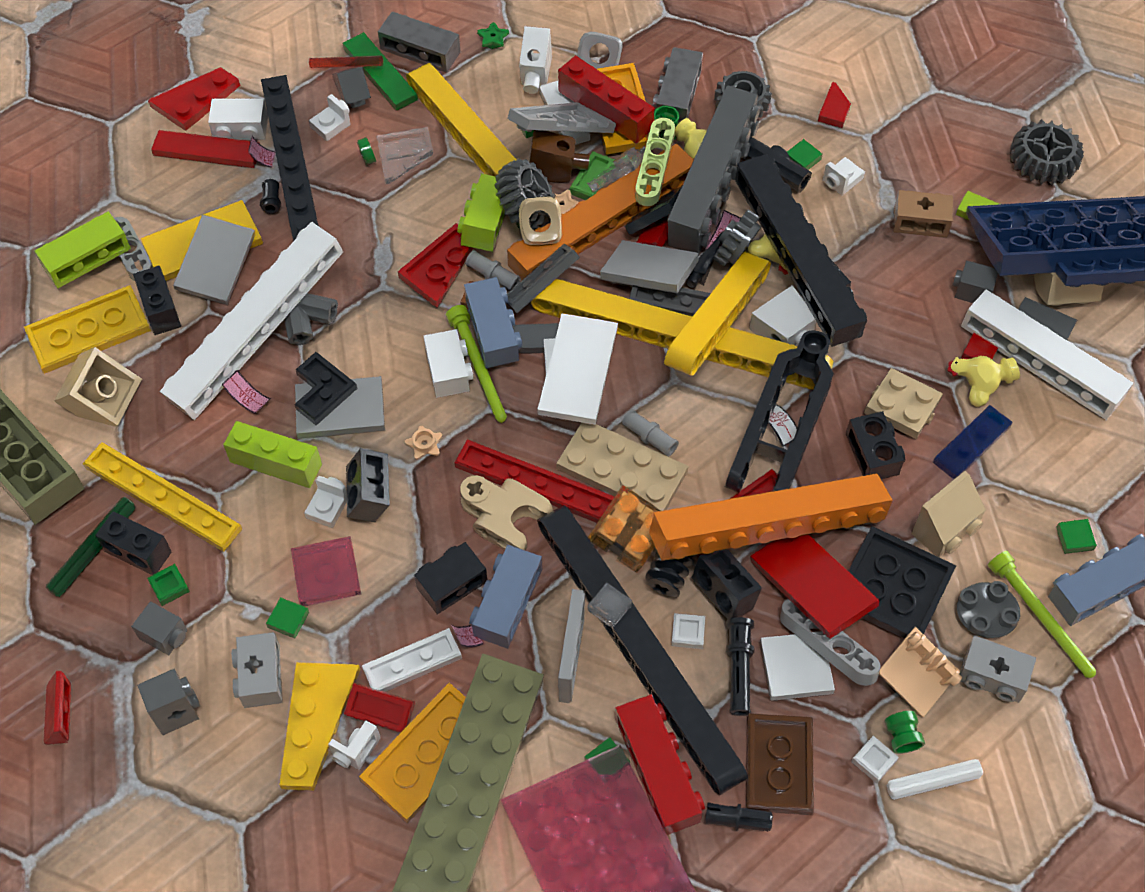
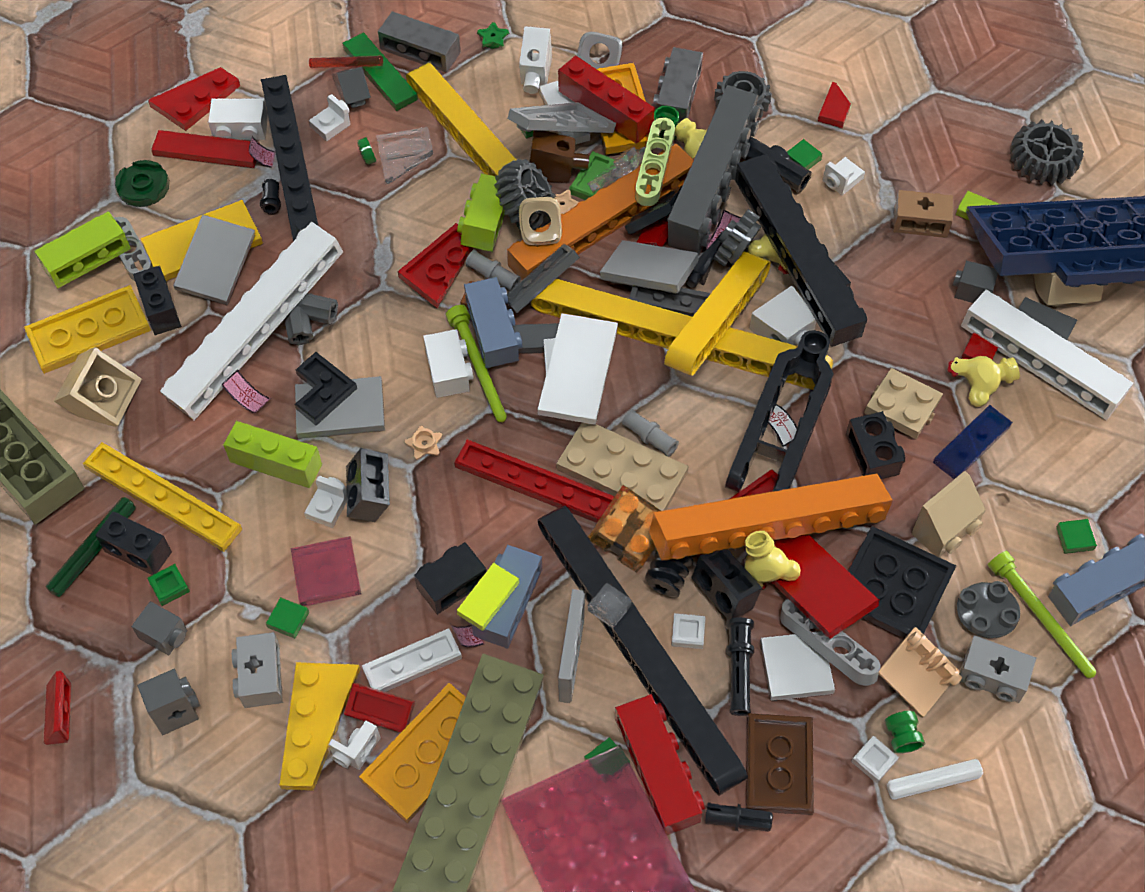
tan piece [460,475,553,550] -> none
none -> dark green tile [115,160,170,207]
none -> neon yellow tile [457,563,519,631]
none -> light yellow animal [745,531,801,589]

